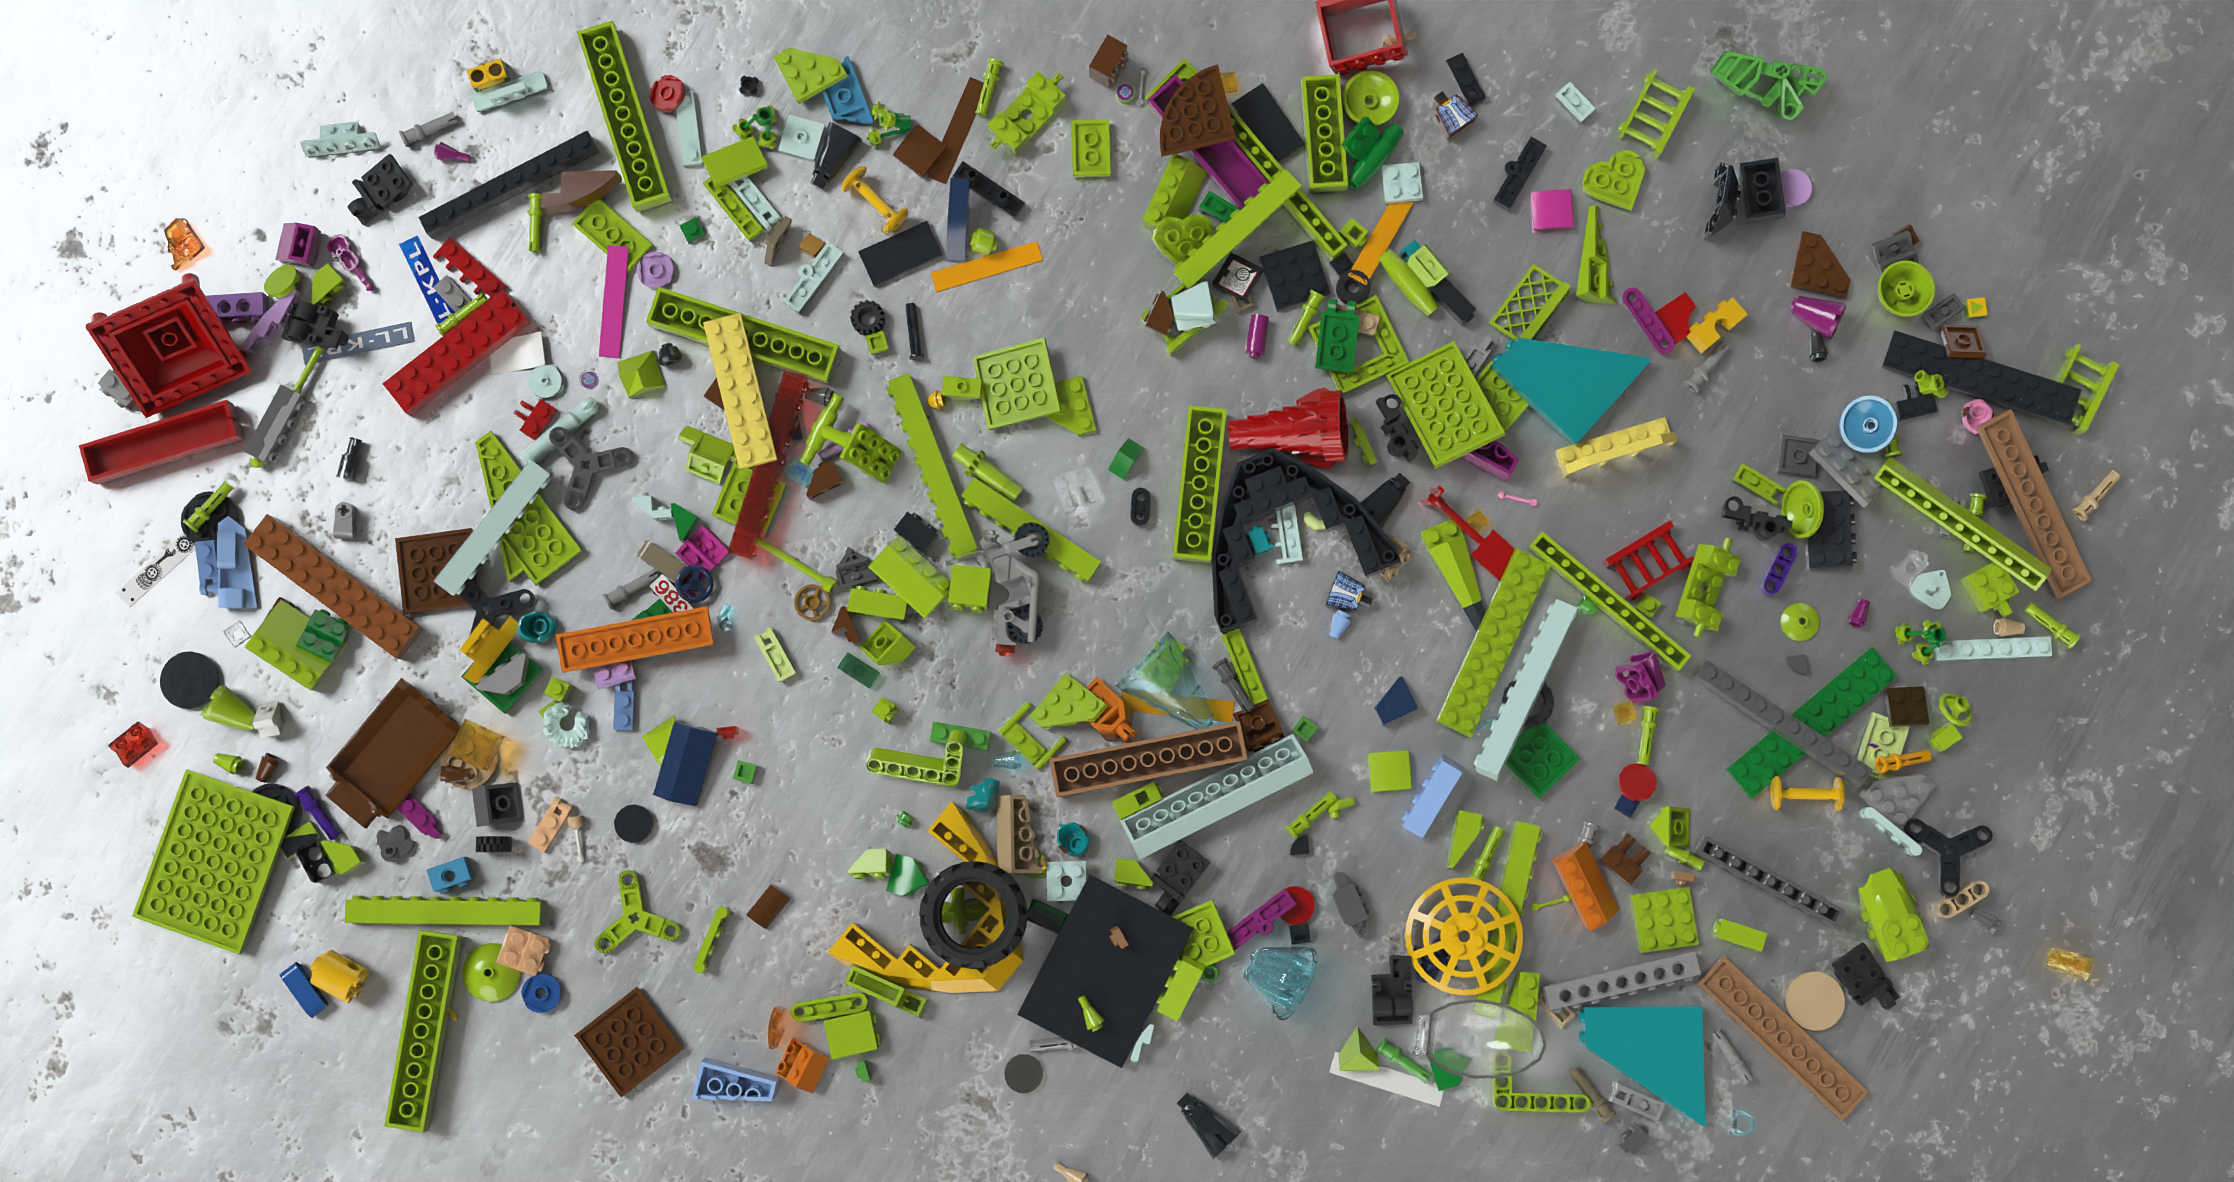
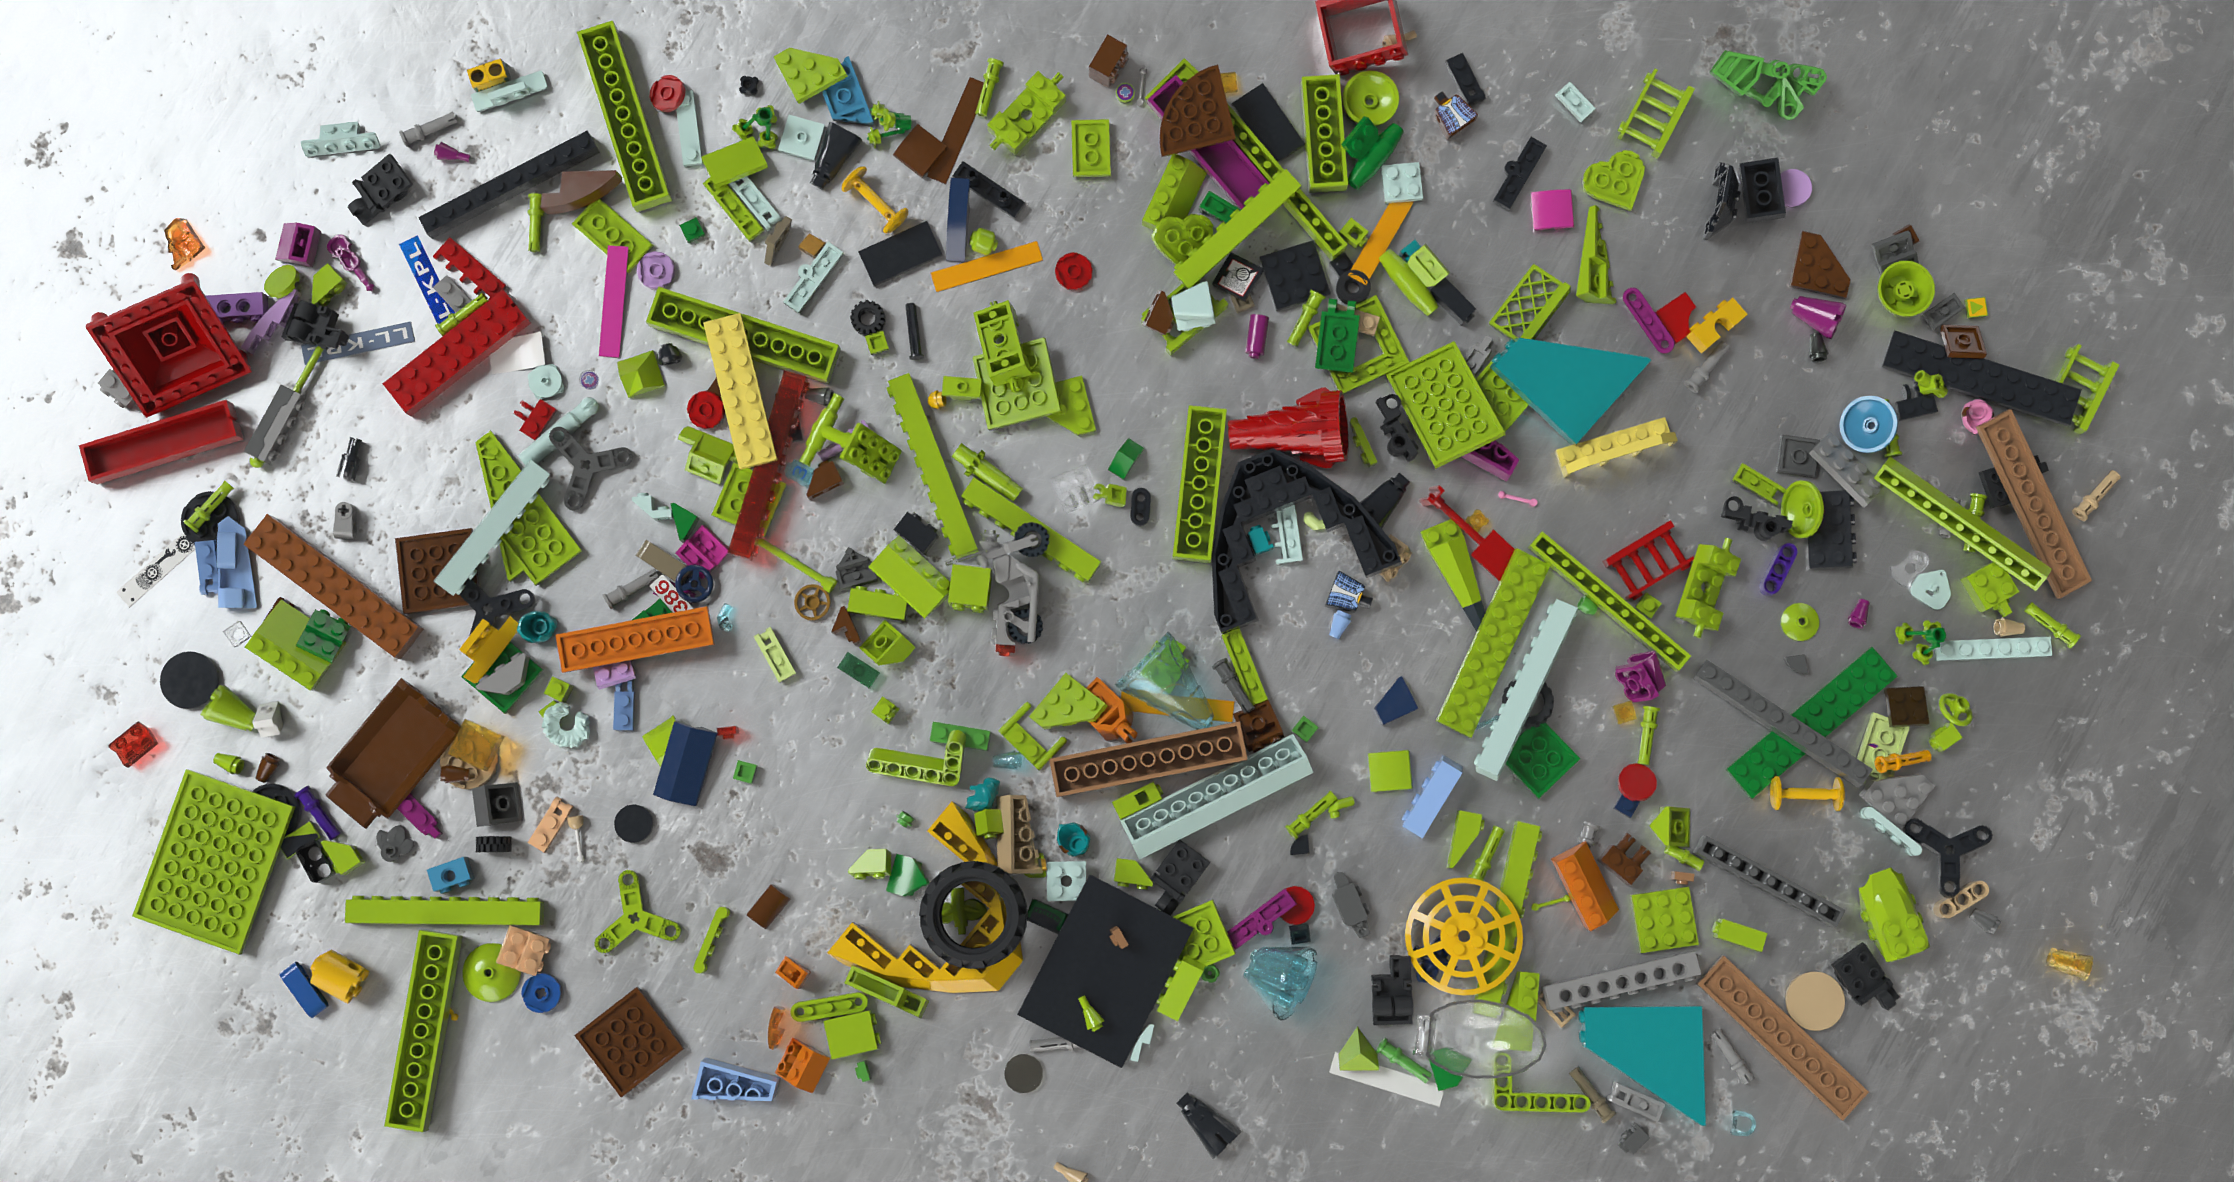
none -> red tile [687,390,725,429]
none -> orange slope [775,956,811,989]
none -> lime brick [973,300,1032,392]
none -> lime brick [974,809,1004,839]
none -> red tile [1055,252,1093,291]
none -> lime plate [1093,484,1127,507]

